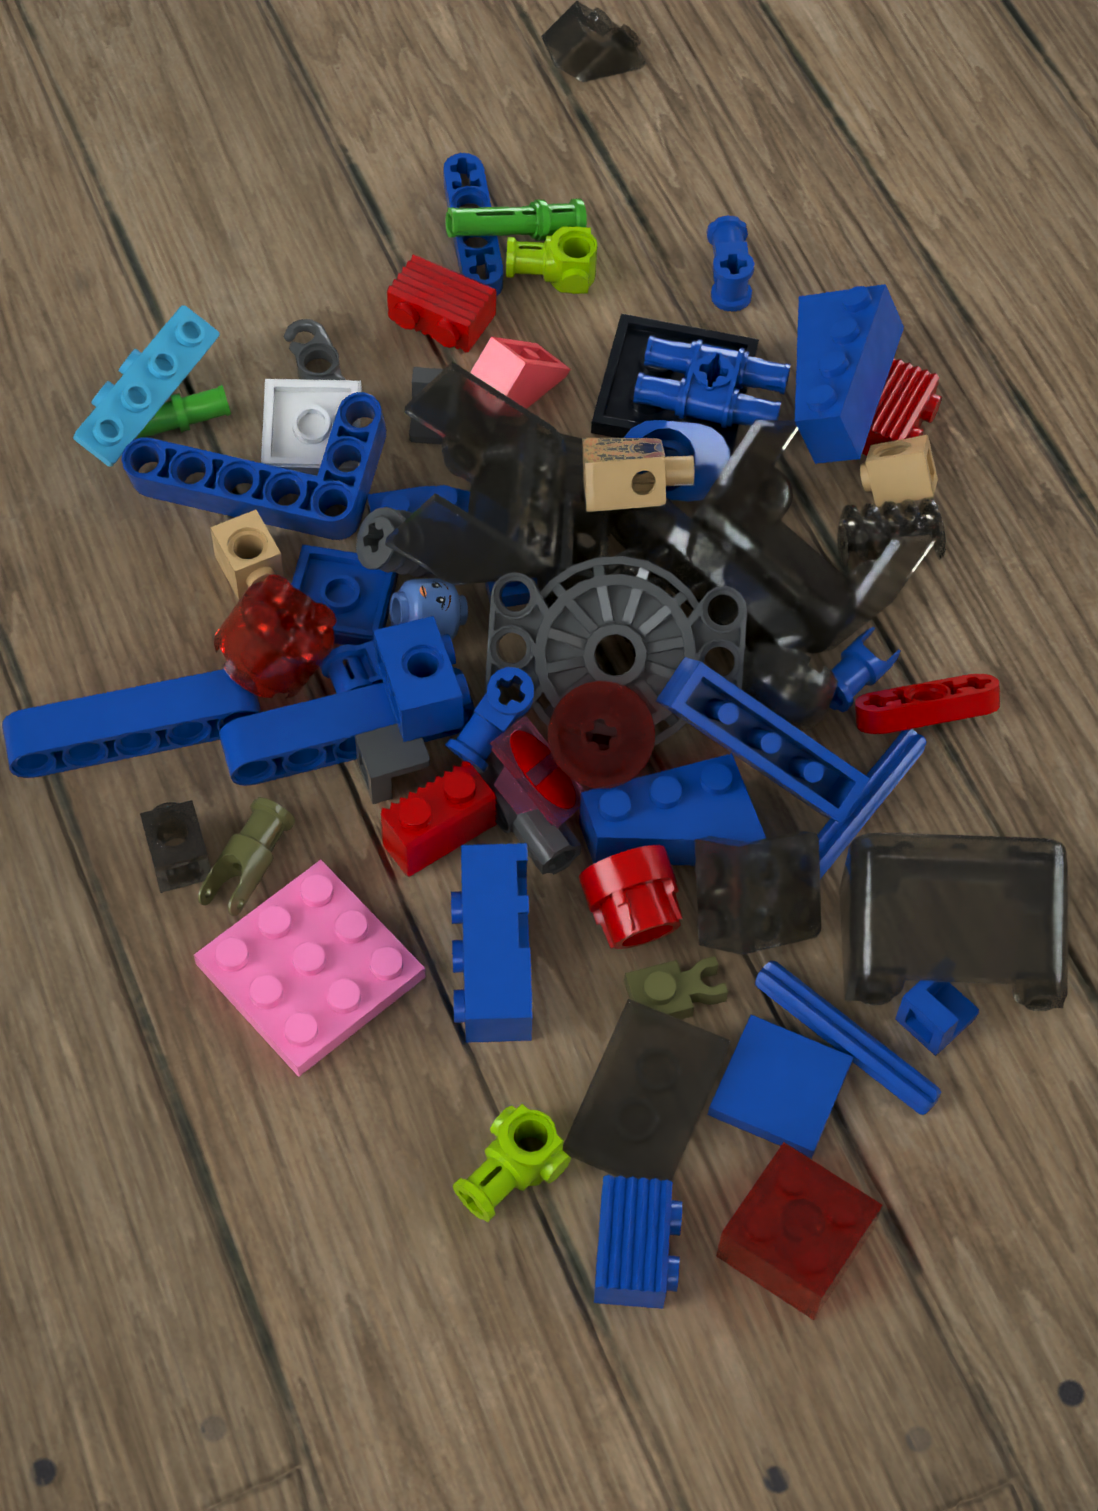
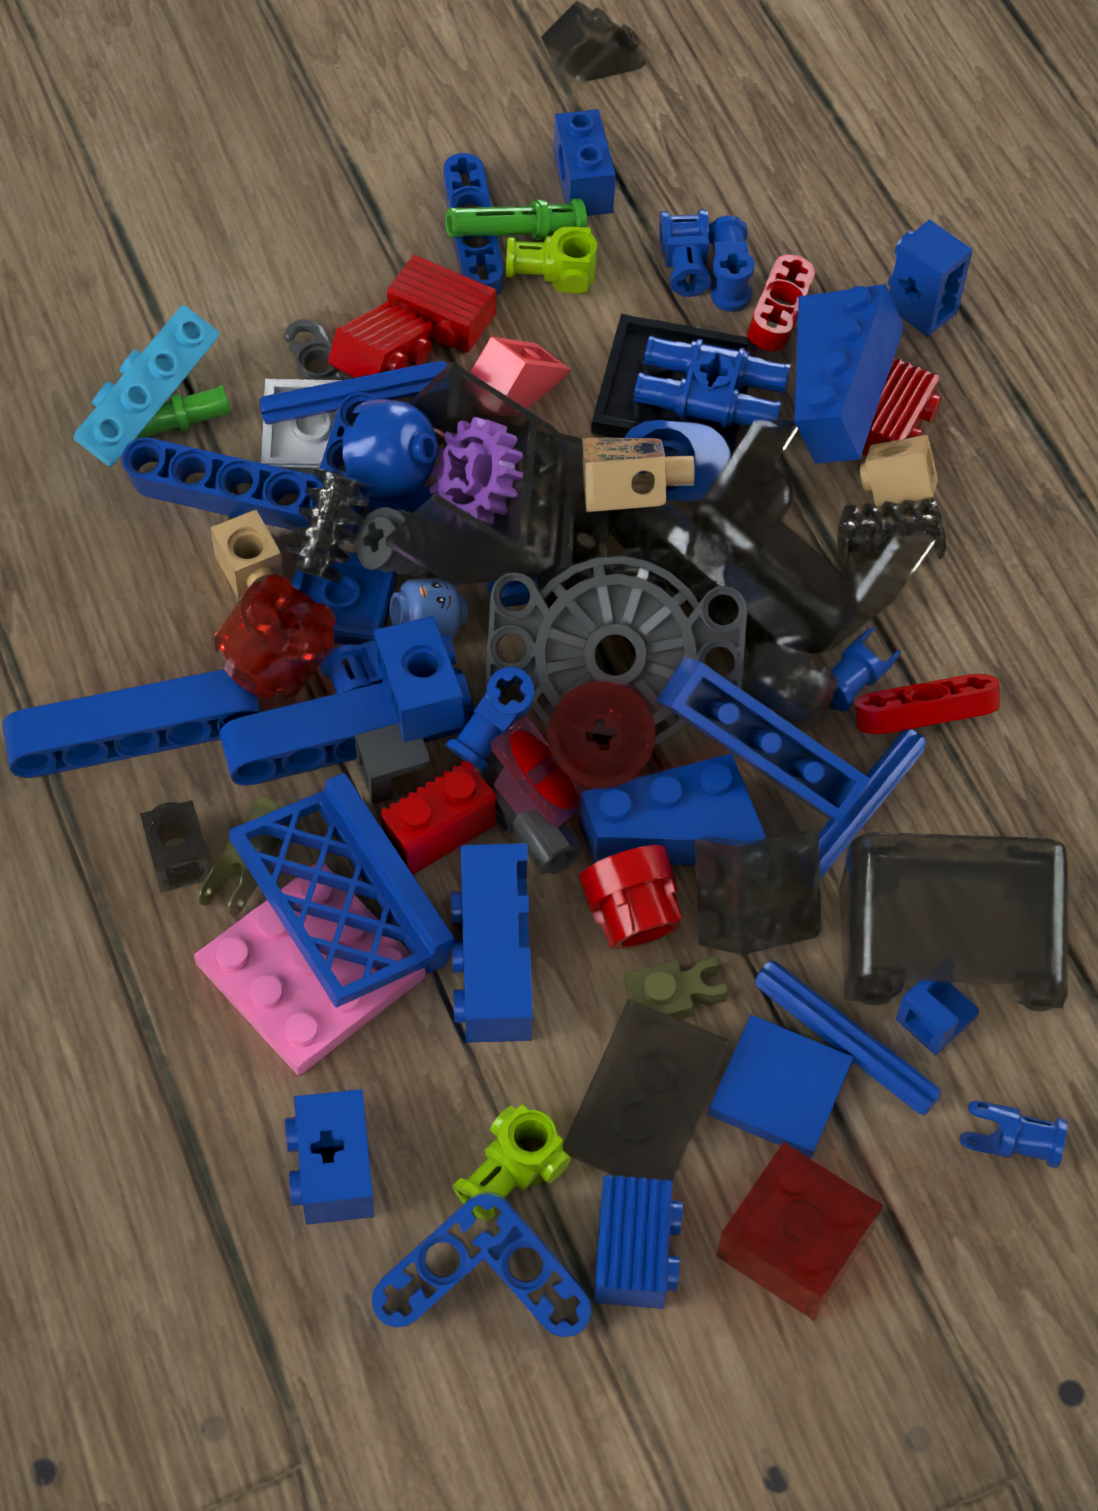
none -> blue fence [229,773,455,1008]
none -> blue axle [260,360,451,425]
none -> clear smoke piece [285,469,372,582]
none -> blue brick [285,1089,375,1225]
none -> red brick [328,300,432,378]
none -> blue cylinder [343,399,438,498]
none -> blue beam [371,1192,591,1337]
none -> medium lavender gear [429,417,523,529]
none -> blue brick [553,109,616,216]
none -> blue connector [659,209,712,297]
none -> red beam [747,254,815,351]
none -> blue brick [888,219,973,337]
none -> blue piece [959,1100,1068,1169]

